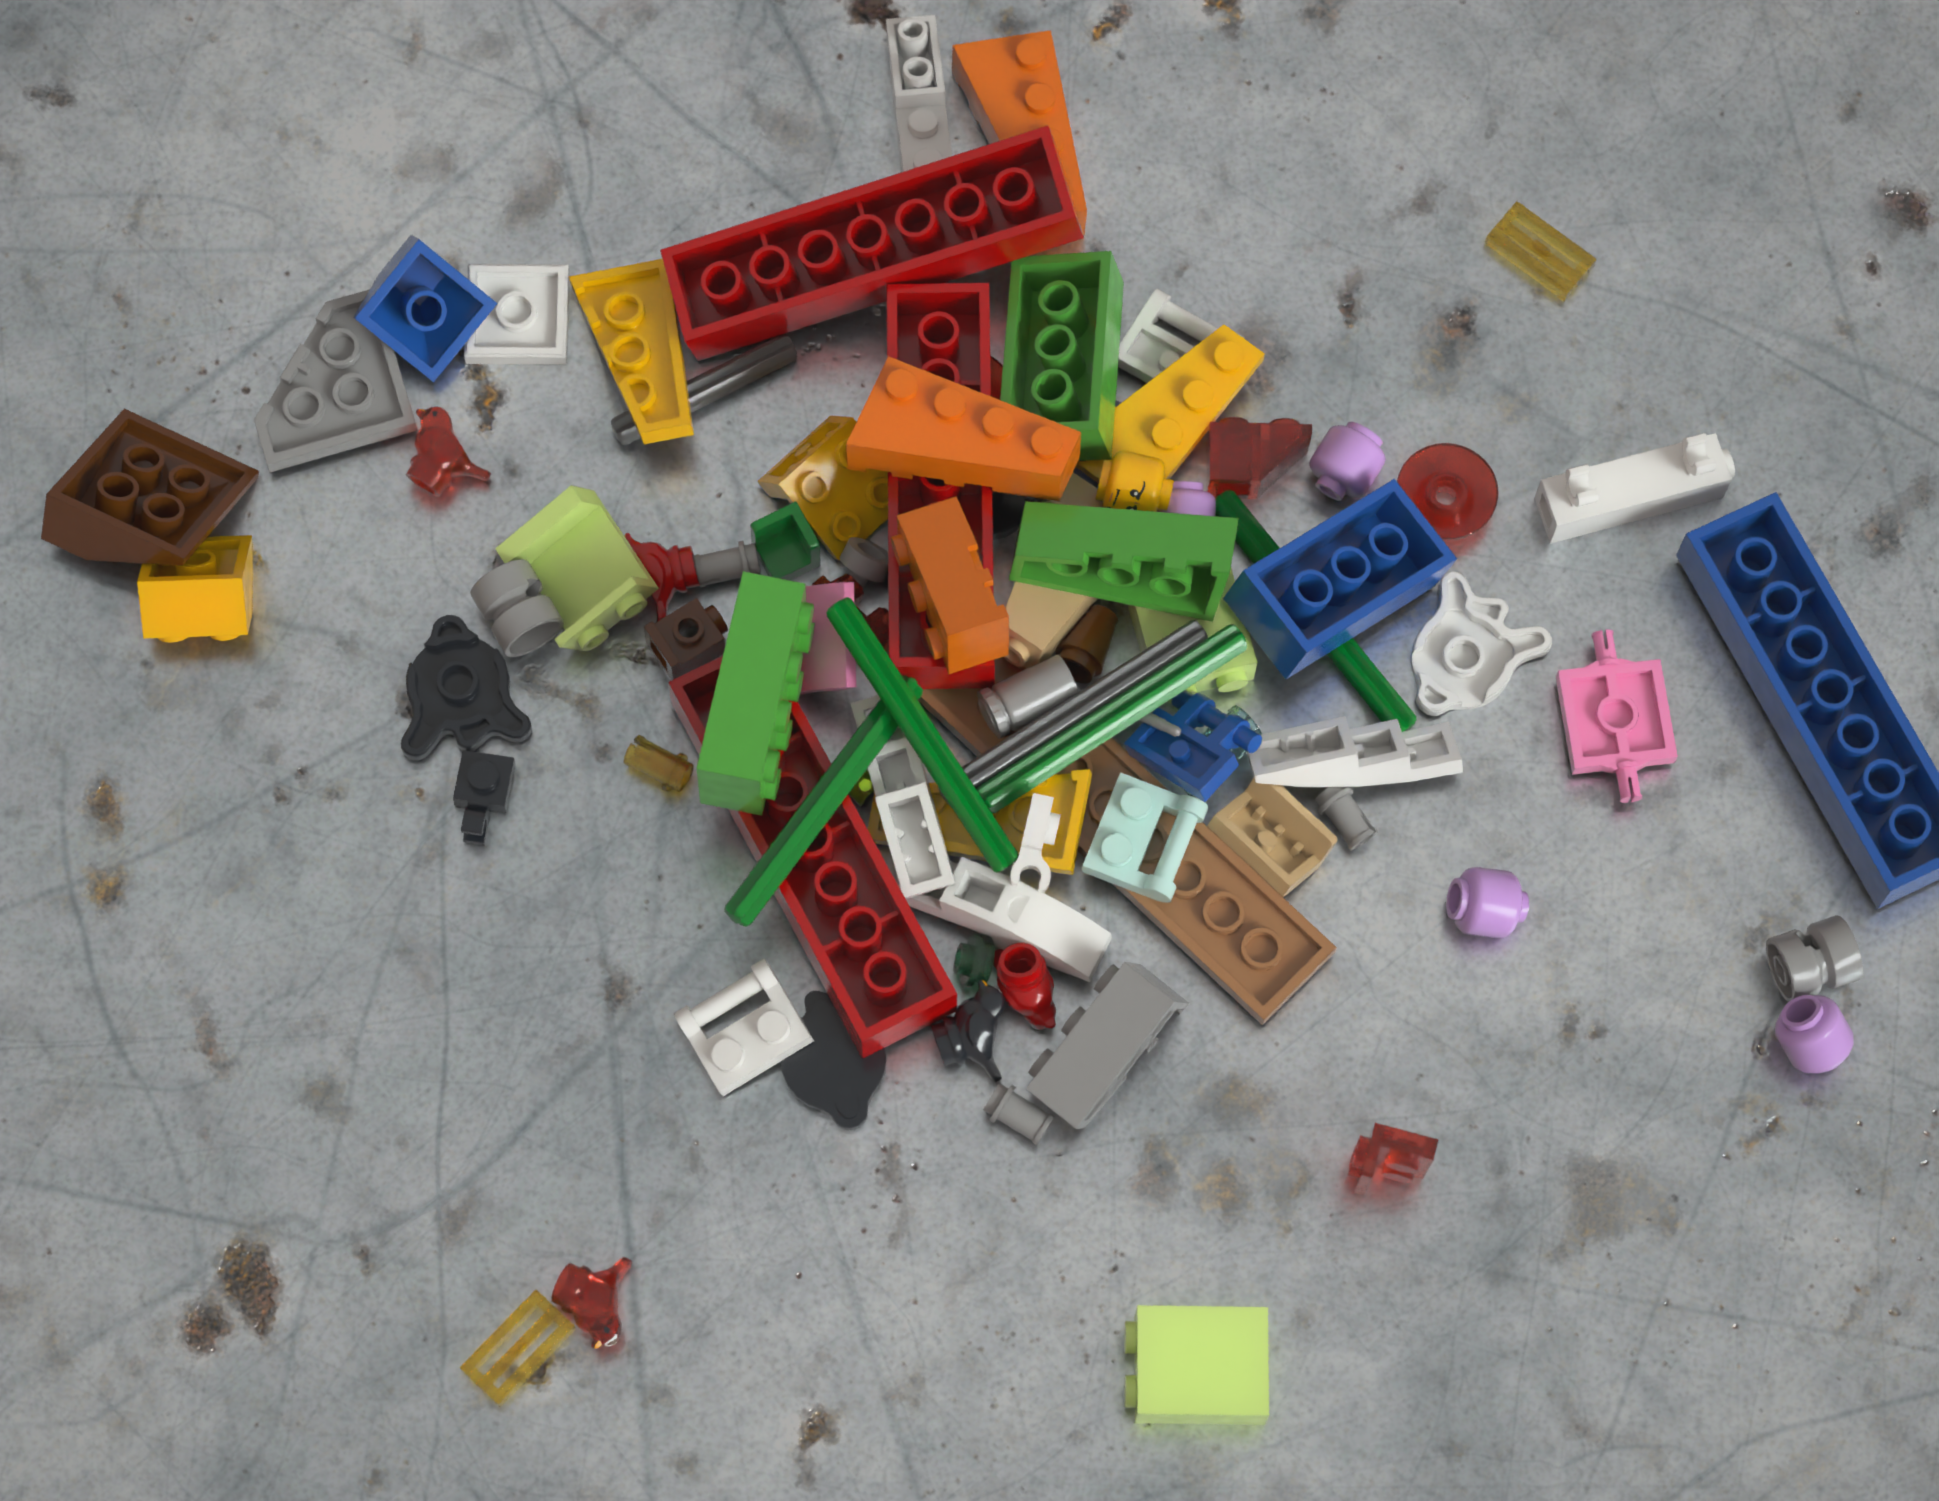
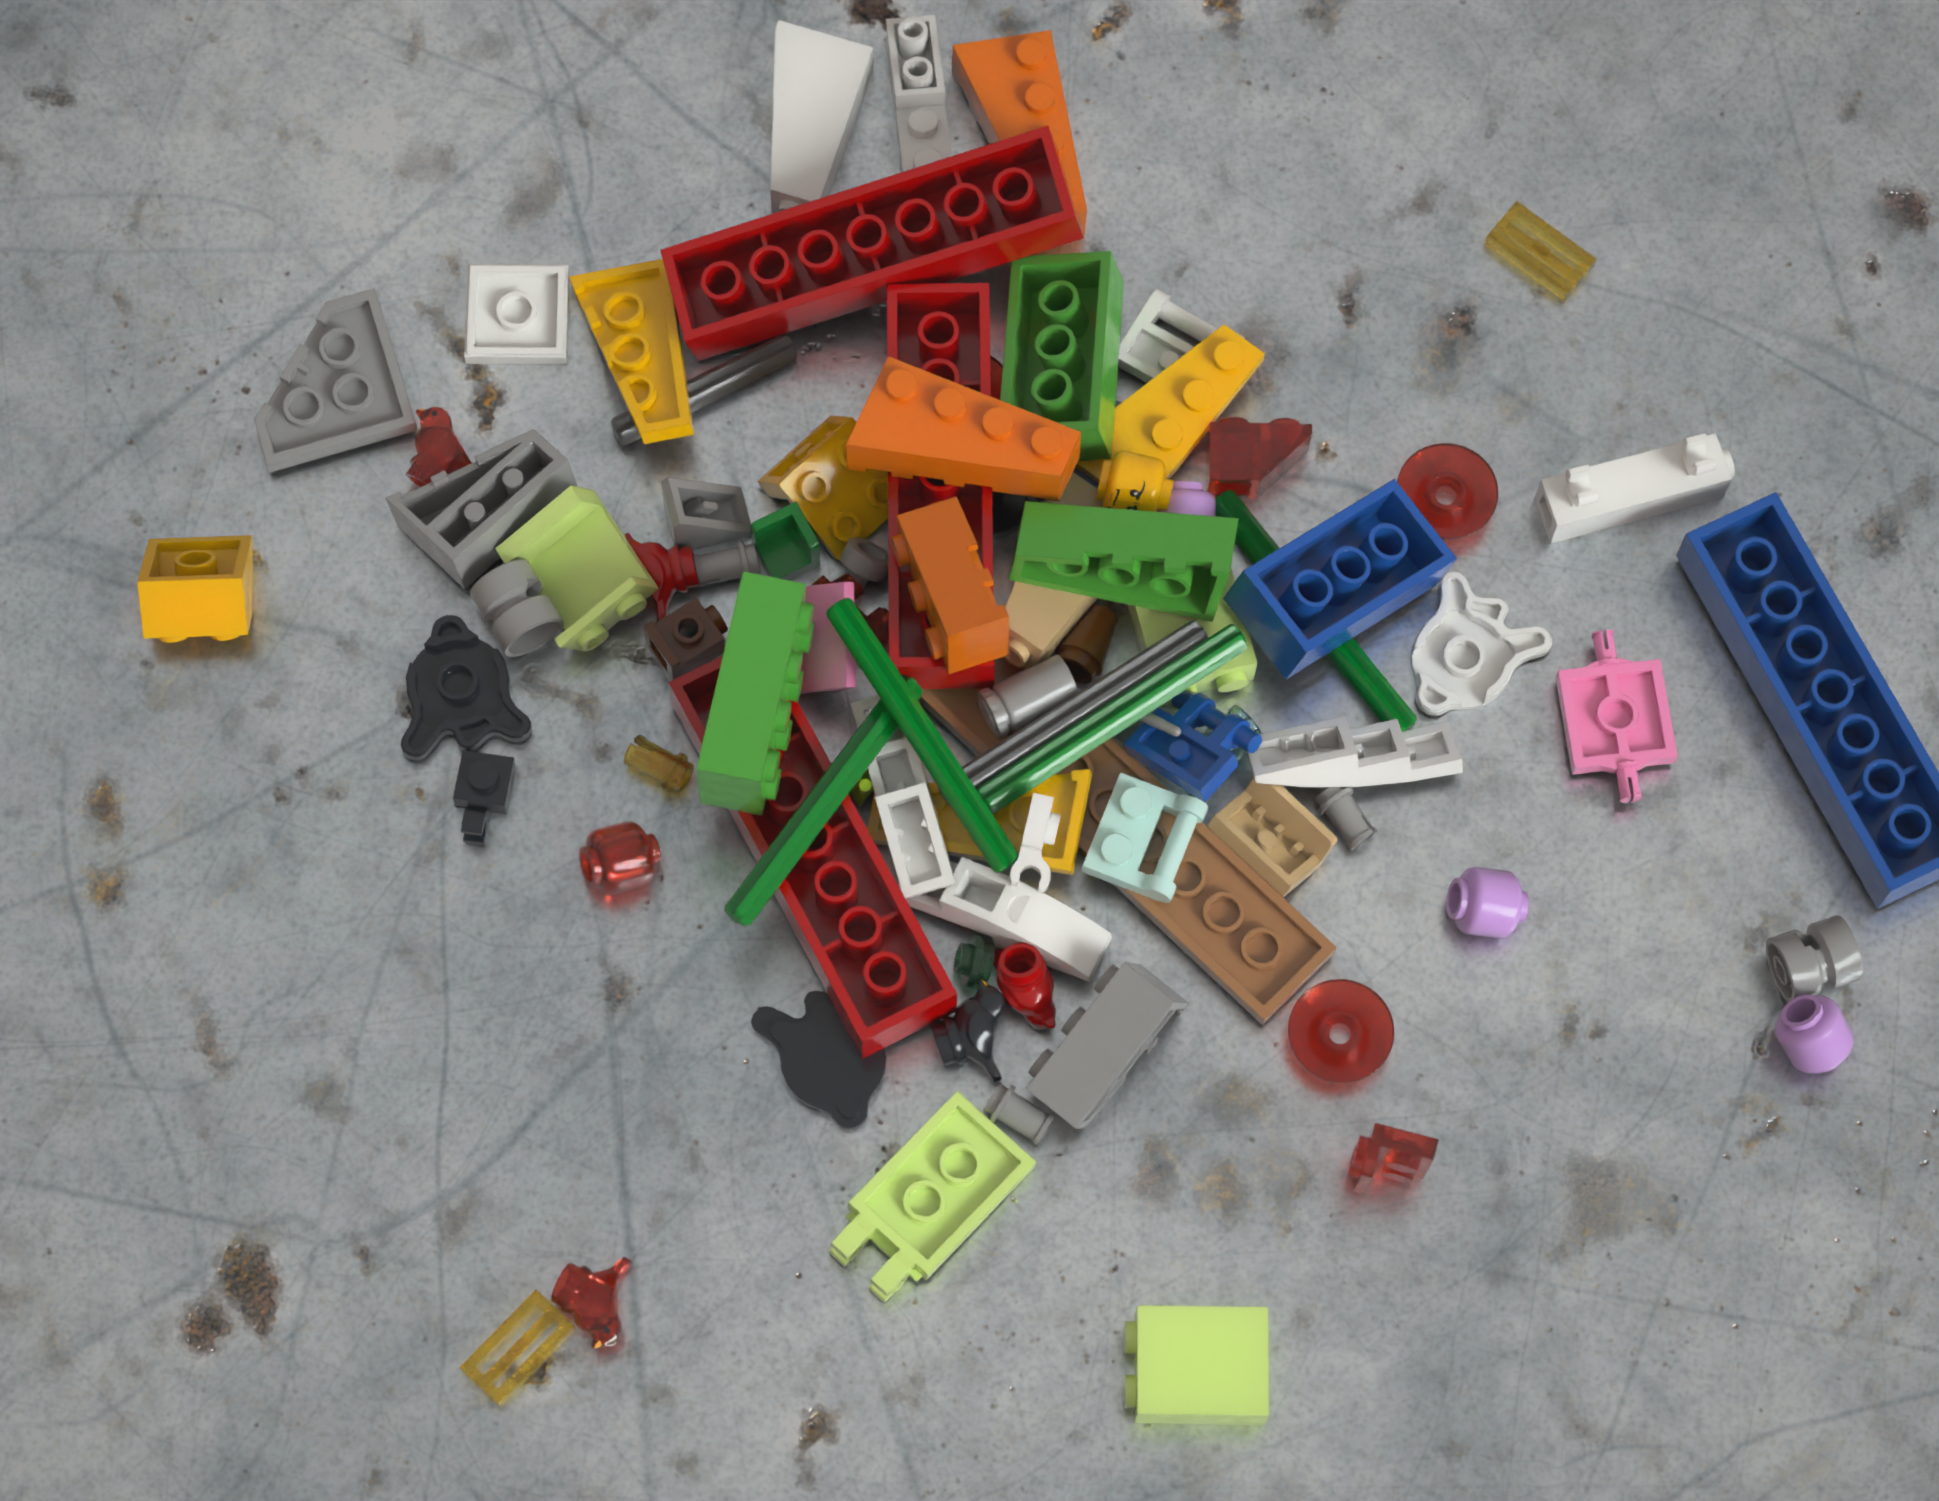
reddish brown slope [41,408,259,566] -> none
blue slope [353,234,498,382] -> none
white plate [673,958,814,1096] -> none
lavender head [1309,422,1386,501] -> none
none -> light grey wedge [385,429,578,589]
none -> clear red head [579,821,661,896]
none -> light grey slope [661,477,751,550]
none -> white slope [770,20,873,212]
none -> yellowish green tile [829,1091,1036,1303]
none -> clear red dish [1288,979,1394,1084]

